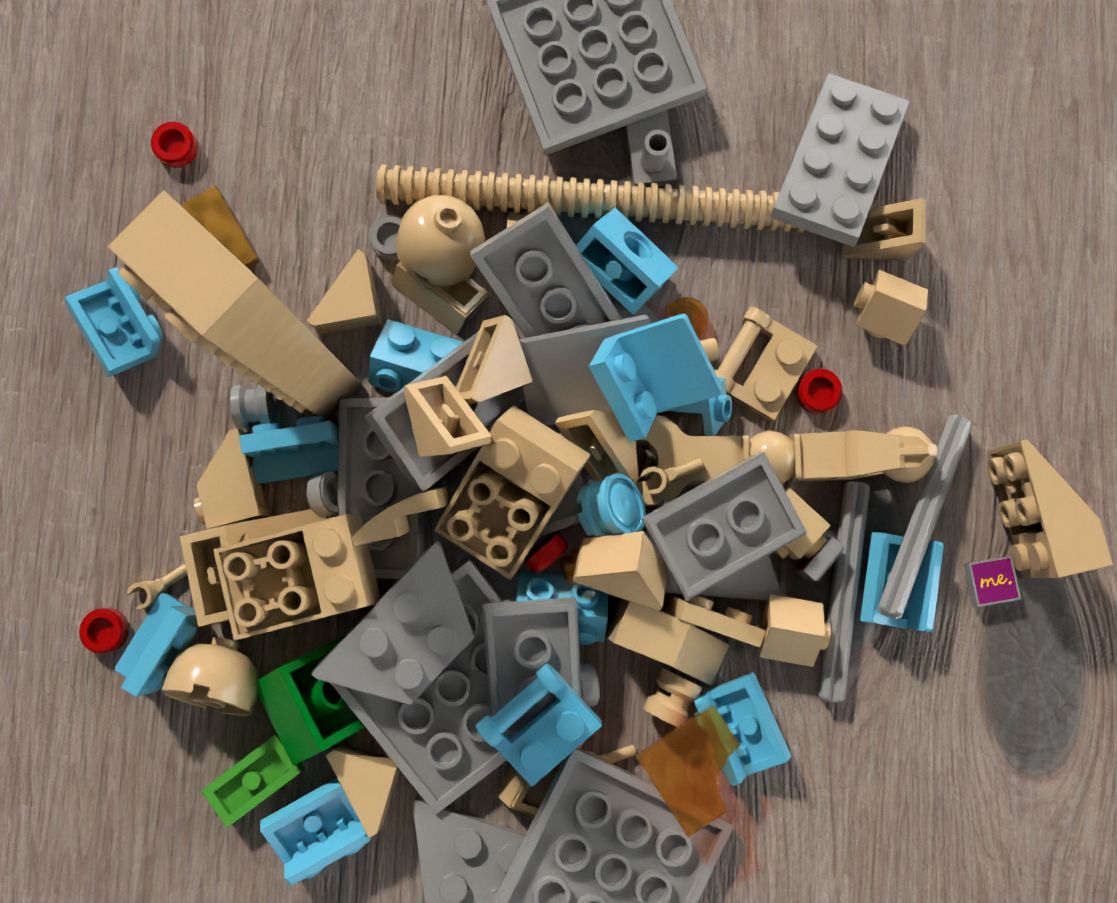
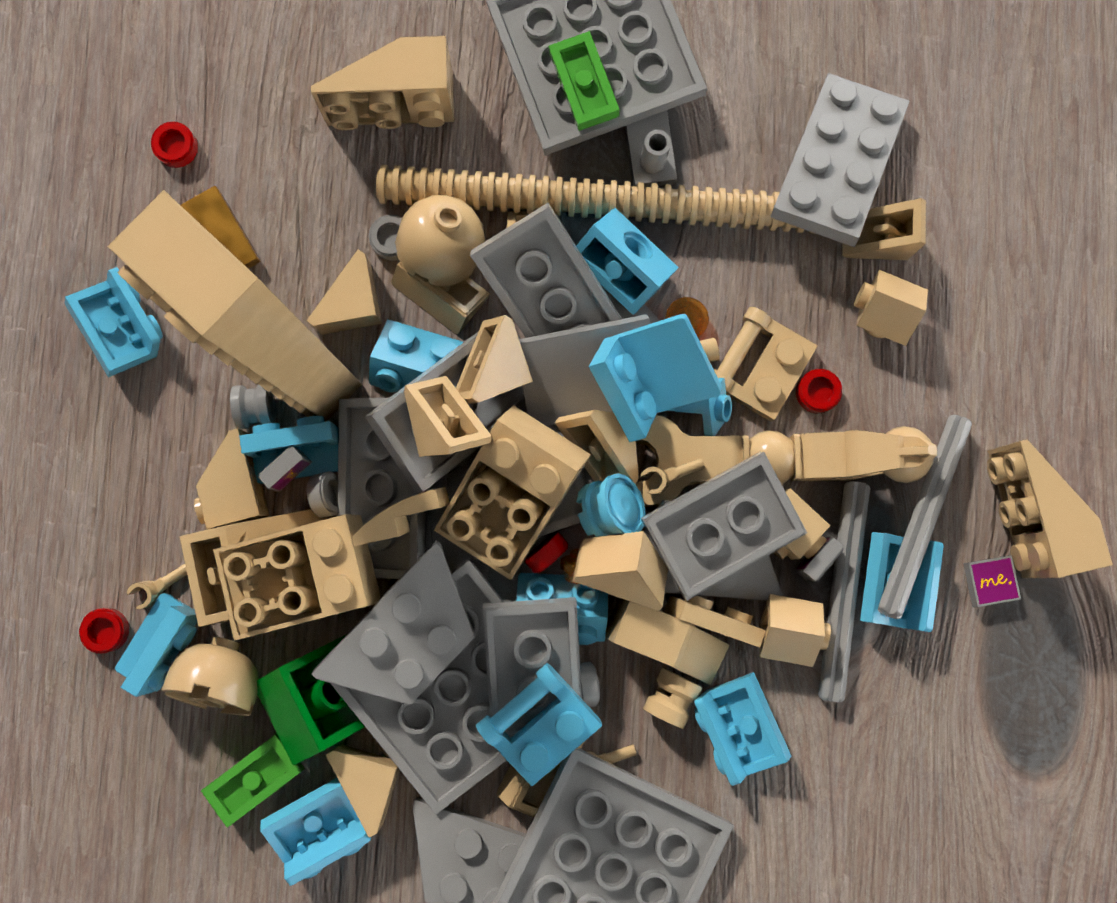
clear orange tile [636,704,740,837] -> none
none -> light grey tile [258,446,312,492]
none -> tan slope [311,36,454,130]
none -> bright green plate [548,31,620,131]

